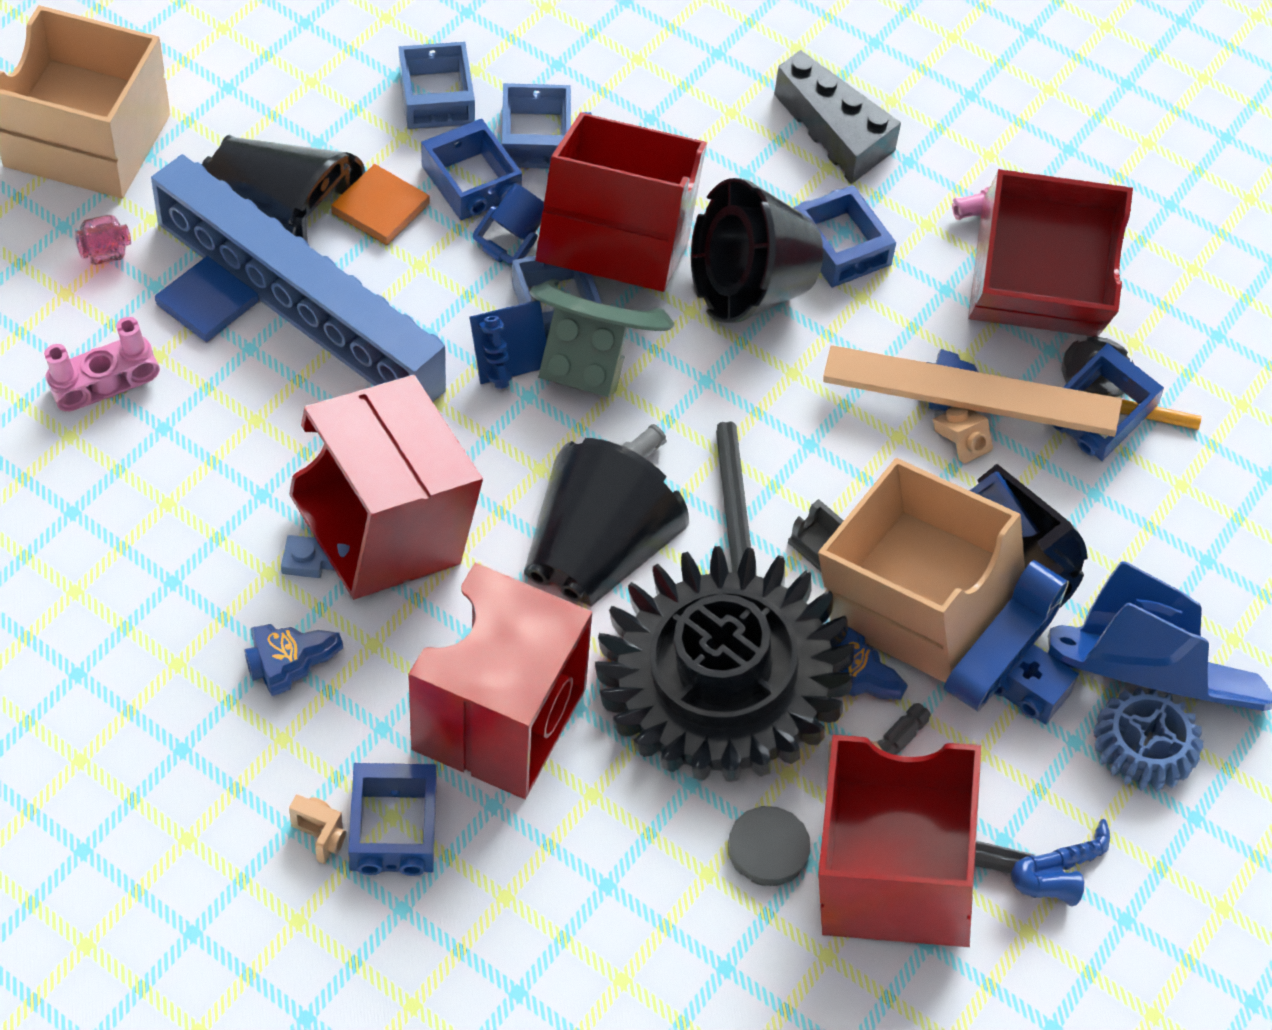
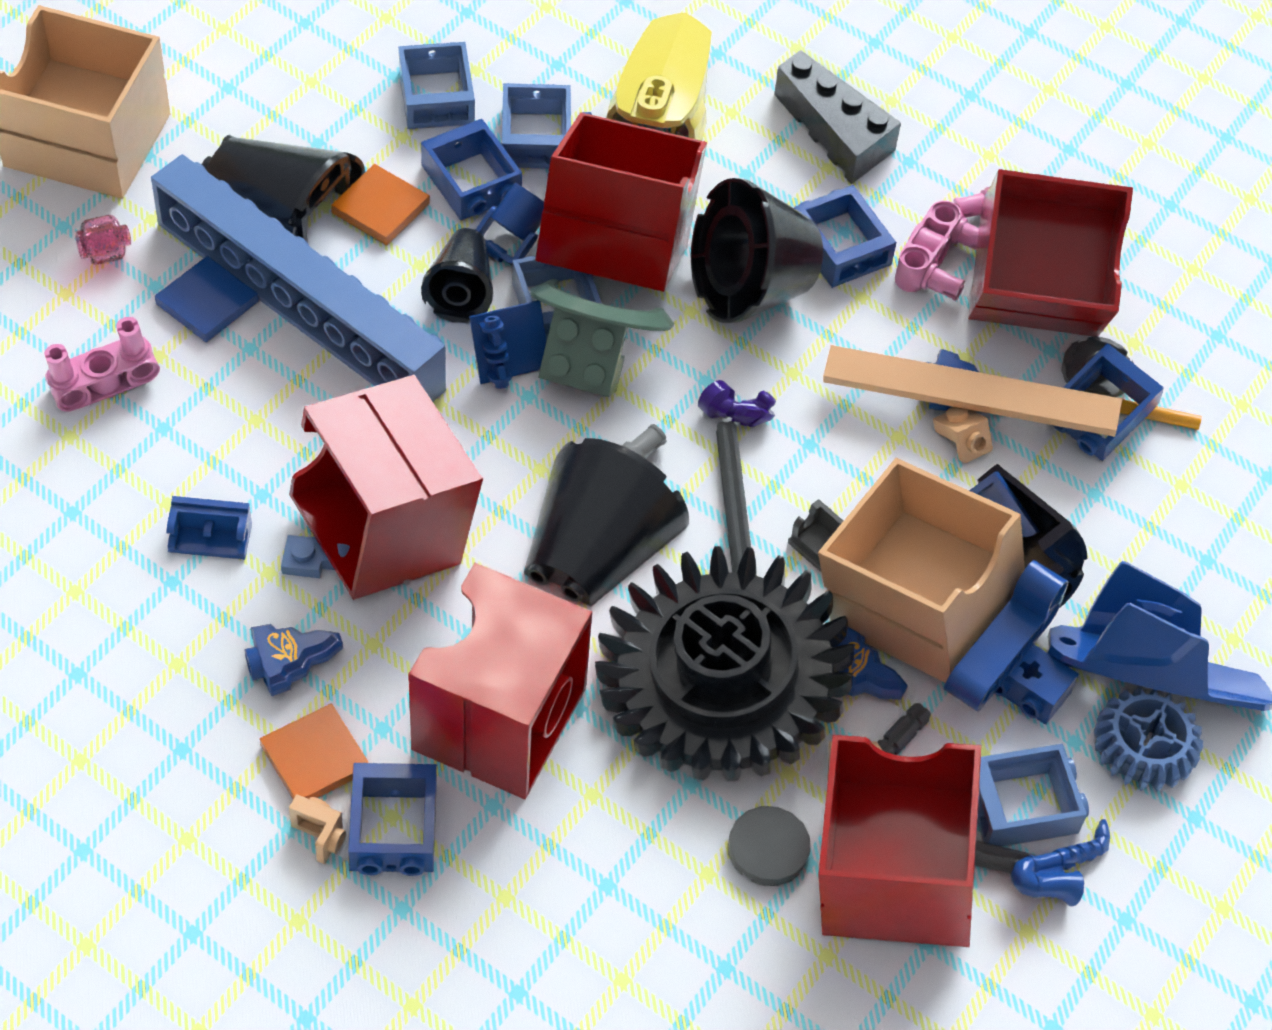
none -> blue hinge [166,496,252,560]
none -> orange tile [259,703,369,799]
none -> black cone [421,228,494,323]
none -> light yellow piece [606,12,712,141]
none -> dark purple arm [698,380,776,427]
none -> bright pink piece [895,200,979,301]
none -> medium blue window [978,744,1089,846]

